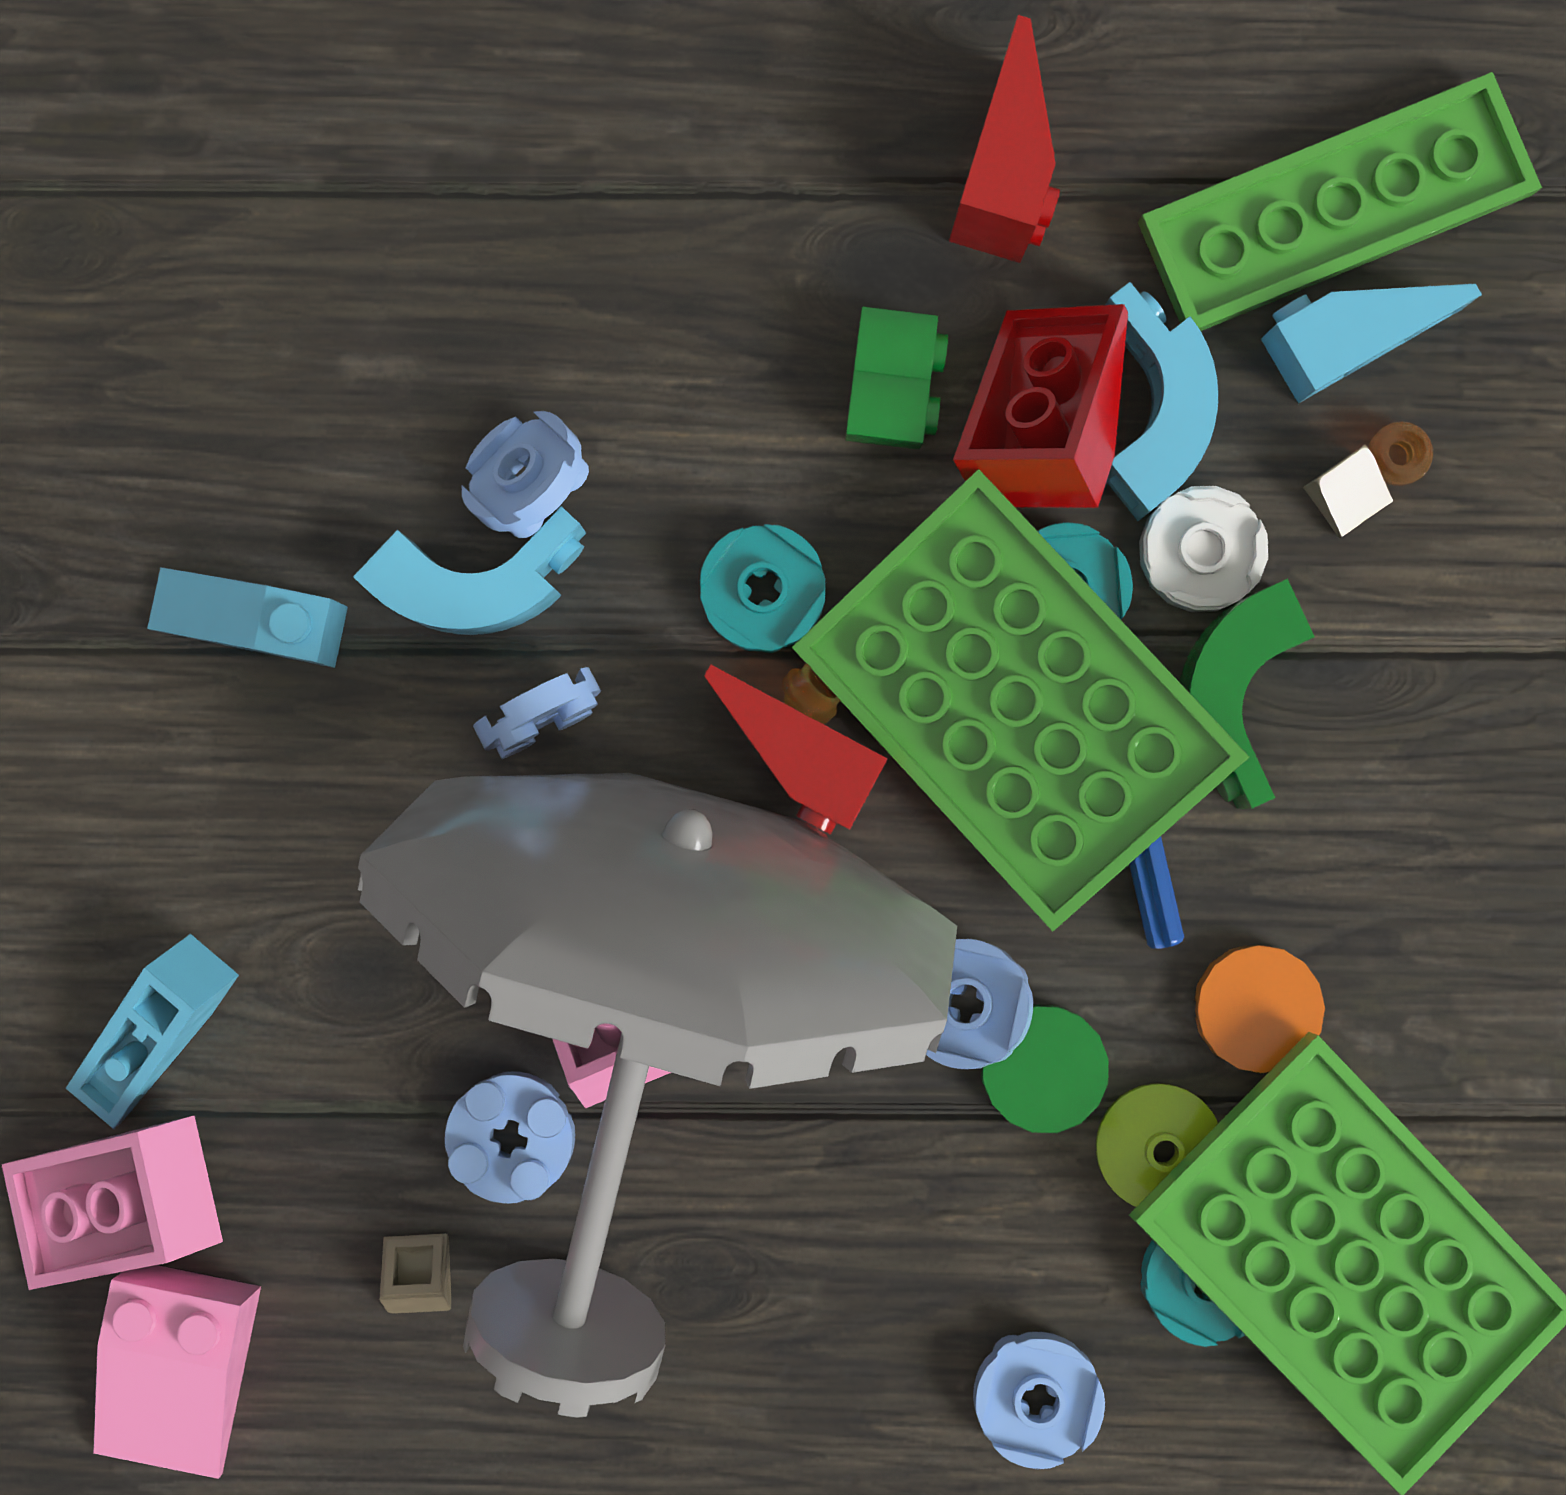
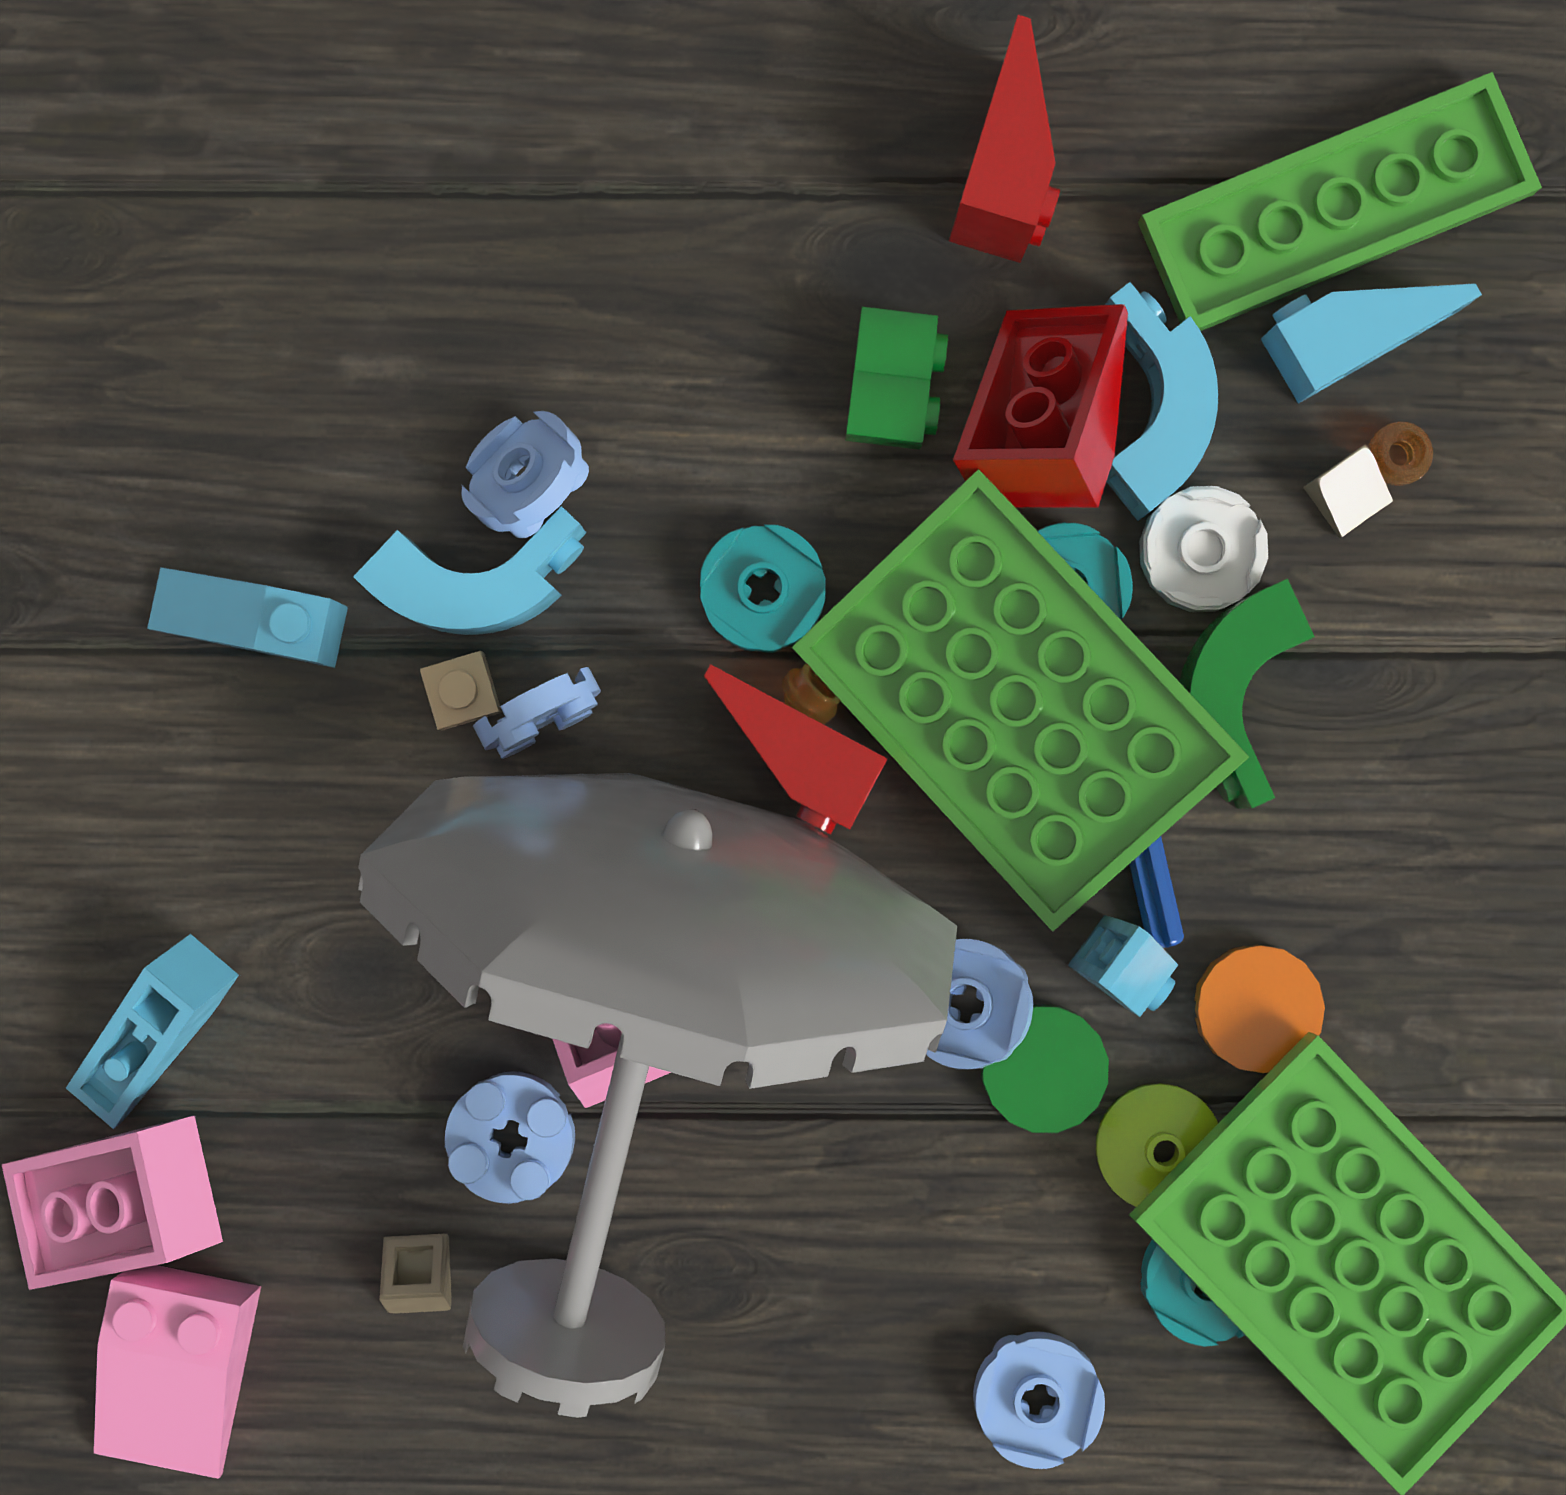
none -> tan plate [420,651,502,731]
none -> medium azure slope [1068,915,1178,1017]

